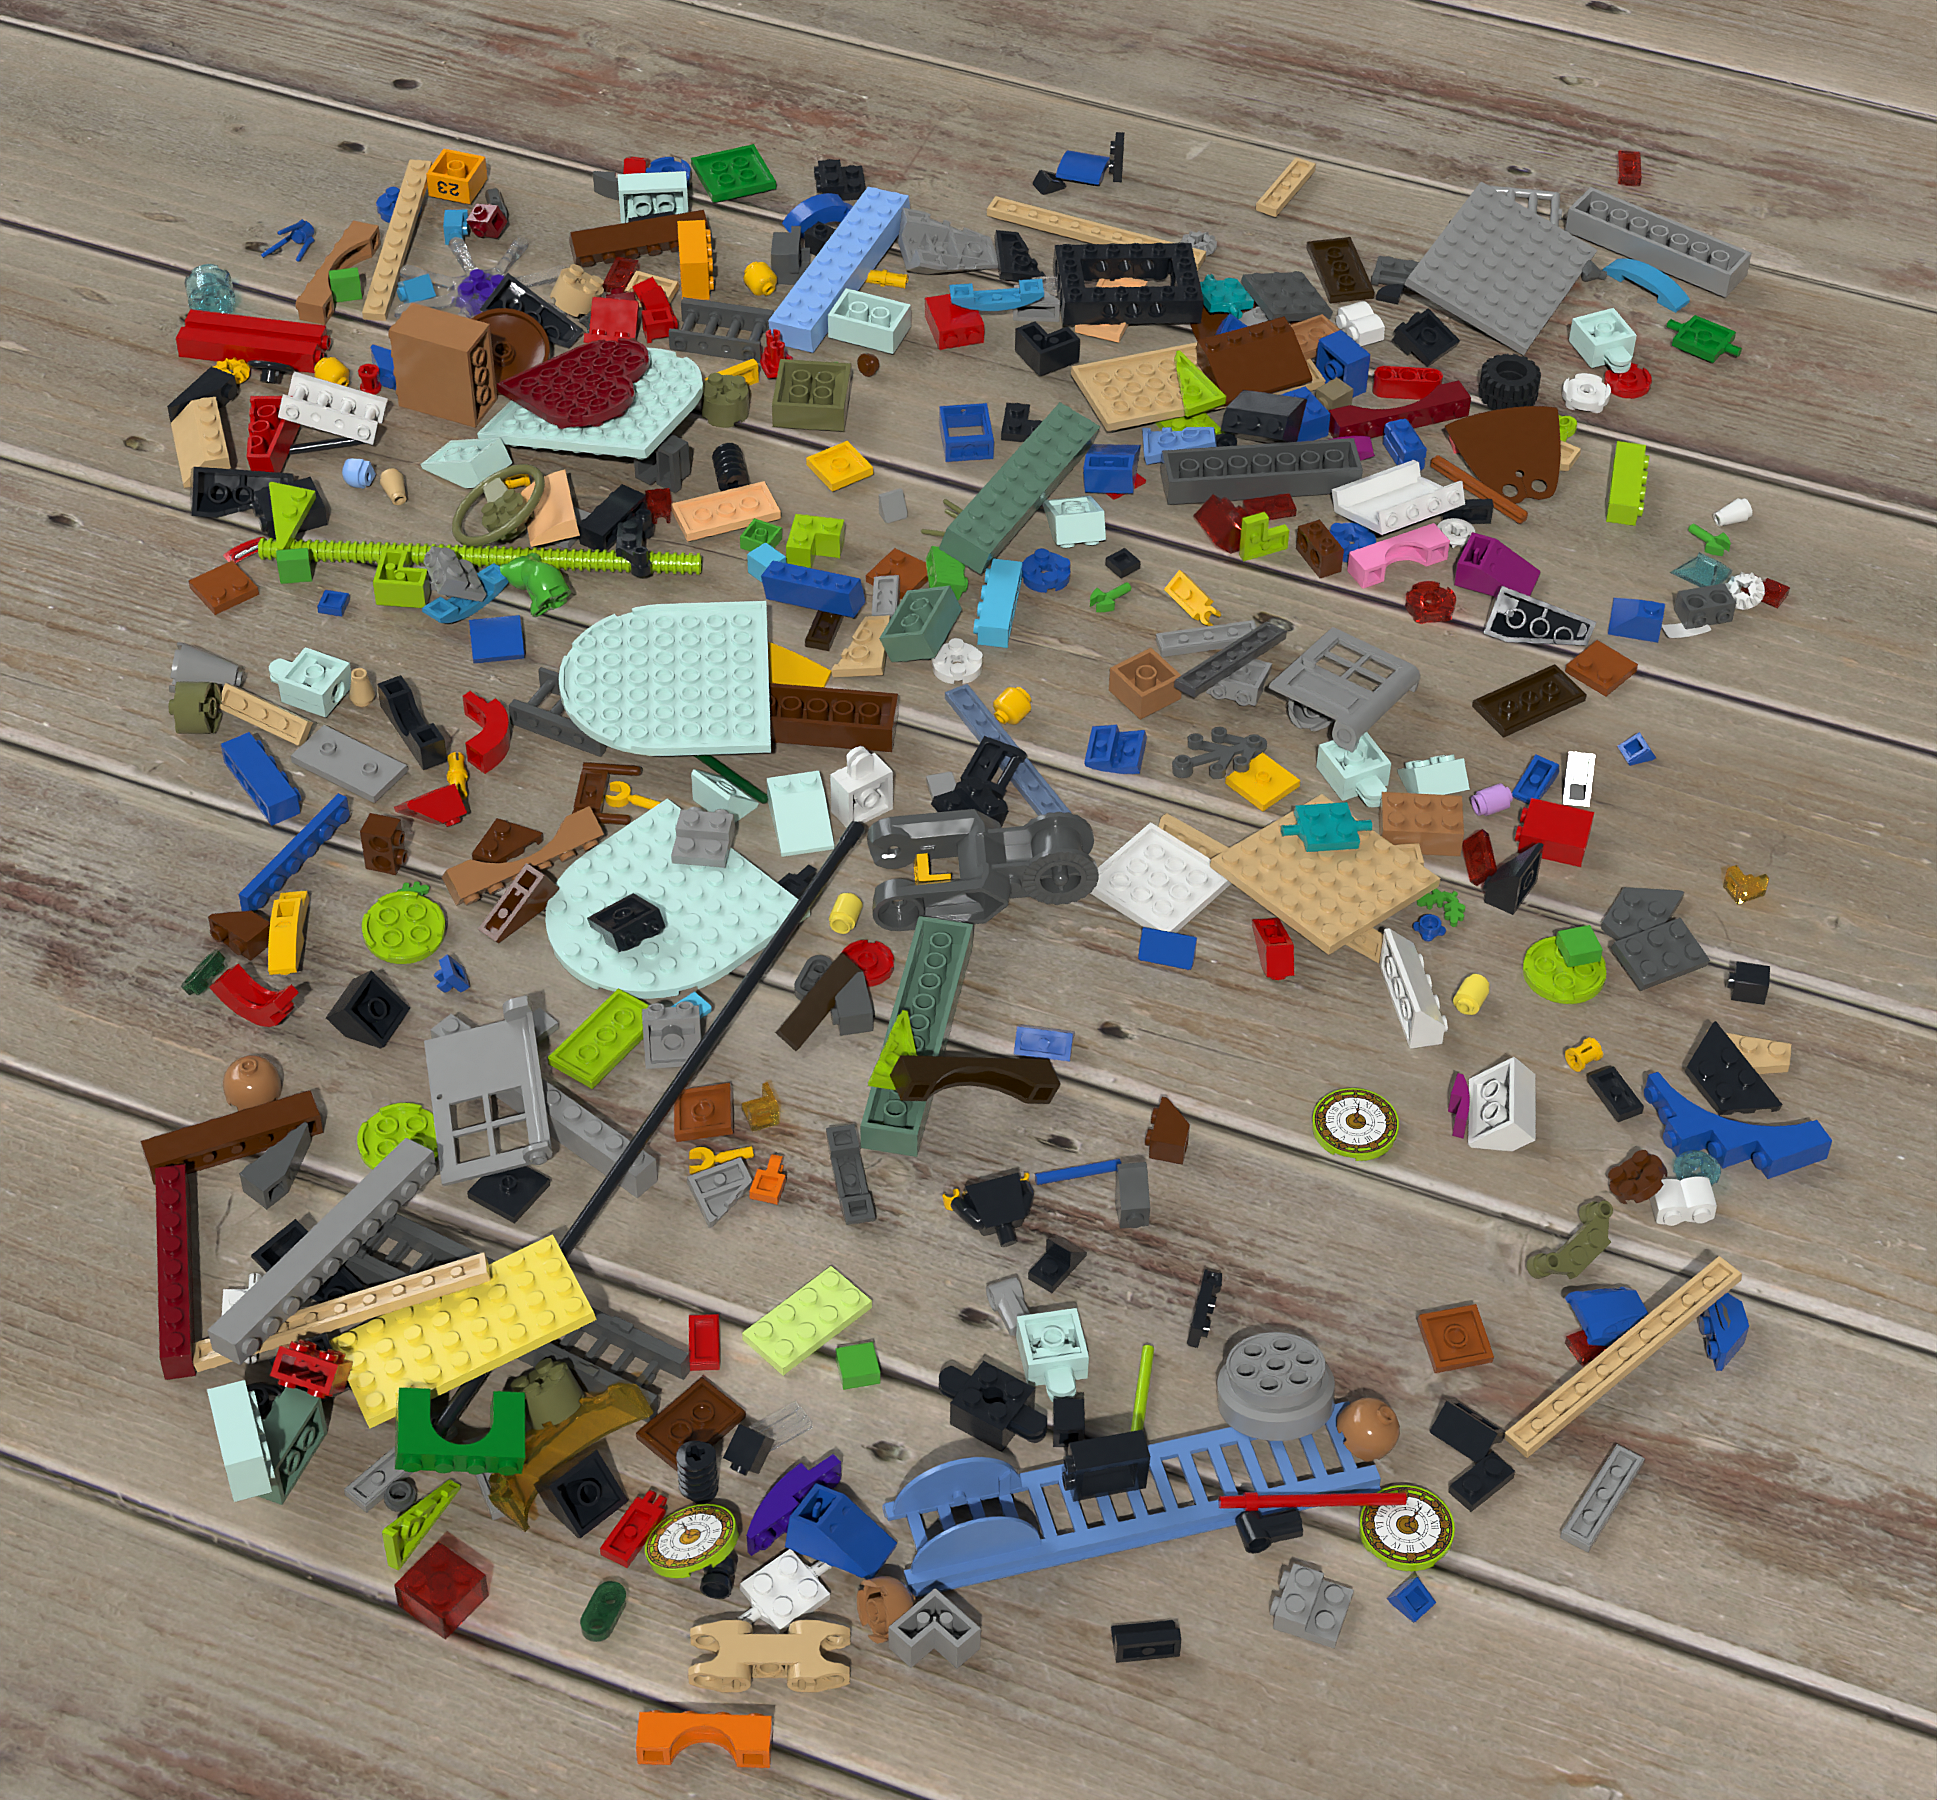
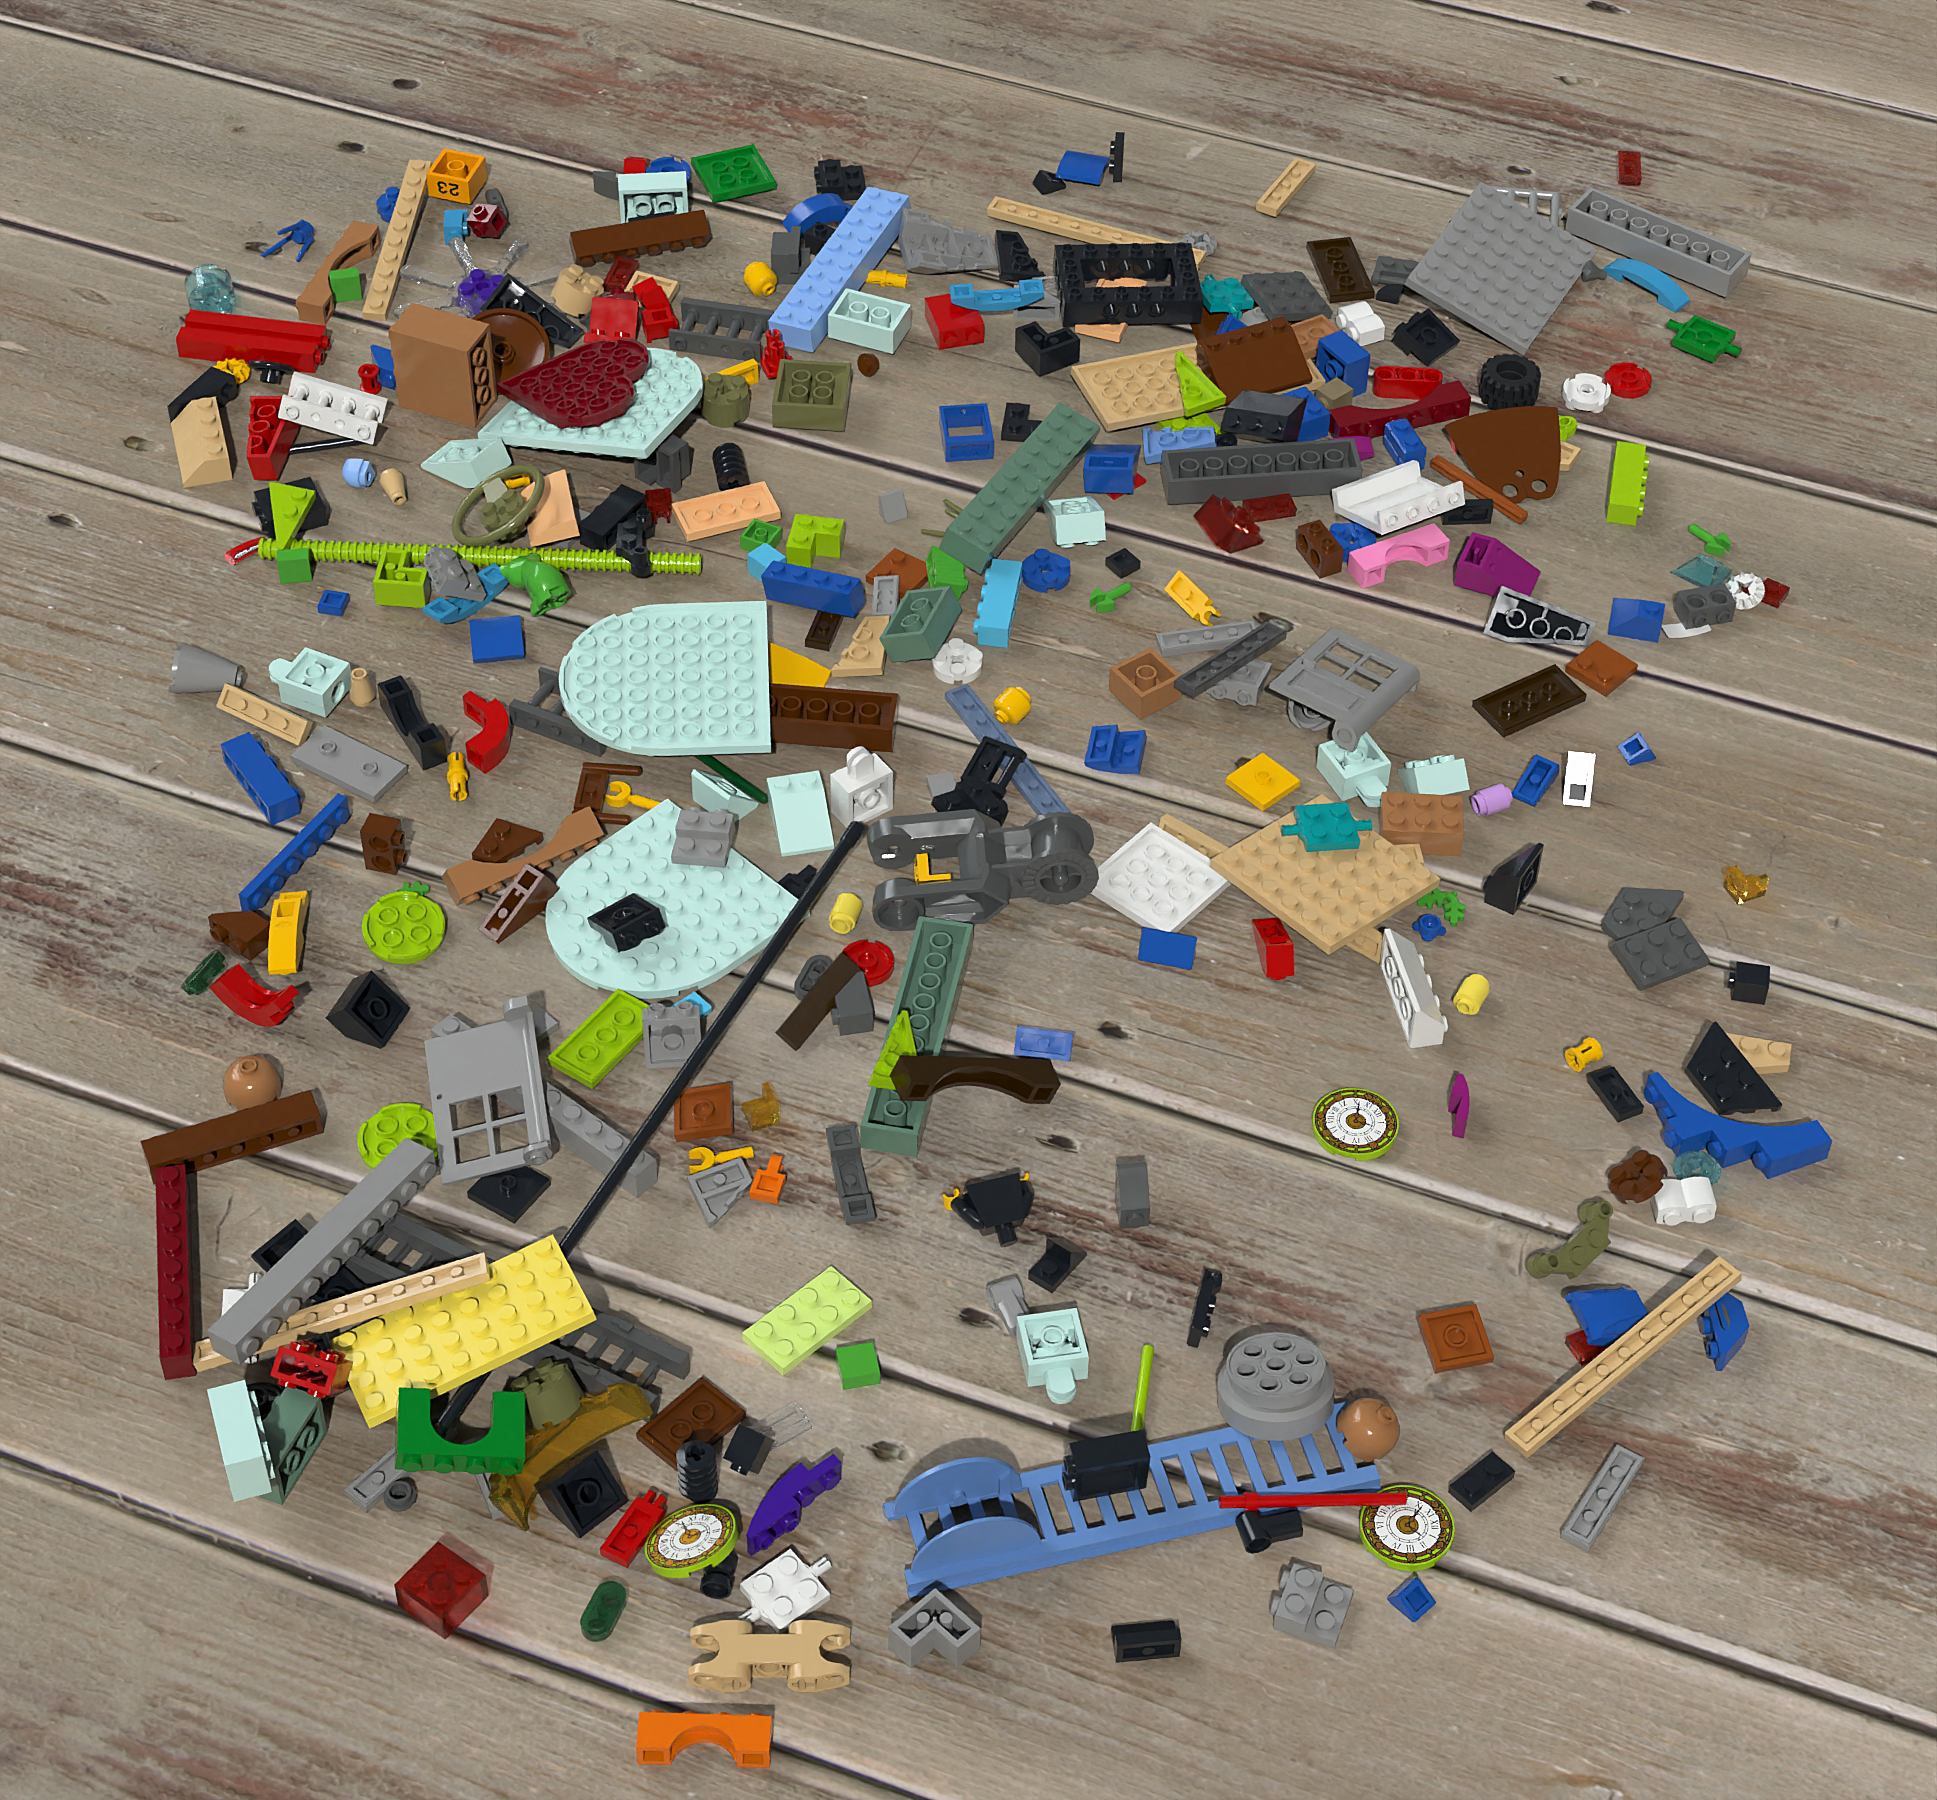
olive brick [168,681,222,734] -> none
dark orange plate [188,560,259,615] -> none
black wedge [190,467,293,518] -> none
dark grey slope [239,1122,311,1210] -> none
yellow head [314,357,350,387] -> none
lime wing [382,1479,461,1571] -> none
red slope [394,783,467,827] -> none
dark azure brick [397,274,436,305] -> none
blue tile [434,954,470,993] -> none
light orange brick [677,220,714,300] -> none
red tile [689,1314,720,1371] -> none
blue slope [785,1483,897,1580] -> none
yellow plate [806,441,873,492] -> none
medium nougat cylinder [857,1576,917,1644] -> none
black brick [939,1360,1047,1452] -> none
blue bar [1035,1159,1121,1185] -> none
black brick [1052,1397,1085,1447] -> none
reddish brown slope [1145,1097,1190,1165] -> none
dark grey plant [1172,727,1267,779] -> none
lime plate [1239,512,1290,562] -> none
clear red plate [1405,581,1456,624] -> none
black panel [1430,1399,1506,1463] -> none
white gear [1437,518,1475,548] -> none
clear red plate [1462,829,1497,886] -> none
white slope [1468,1057,1536,1151] -> none
red brick [1515,798,1594,867] -> none
lime tile [1523,936,1606,1004] -> none
bright green piece [1556,925,1603,967] -> none
light aqua brick [1569,308,1637,373] -> none
white cone [1713,498,1752,527] -> none

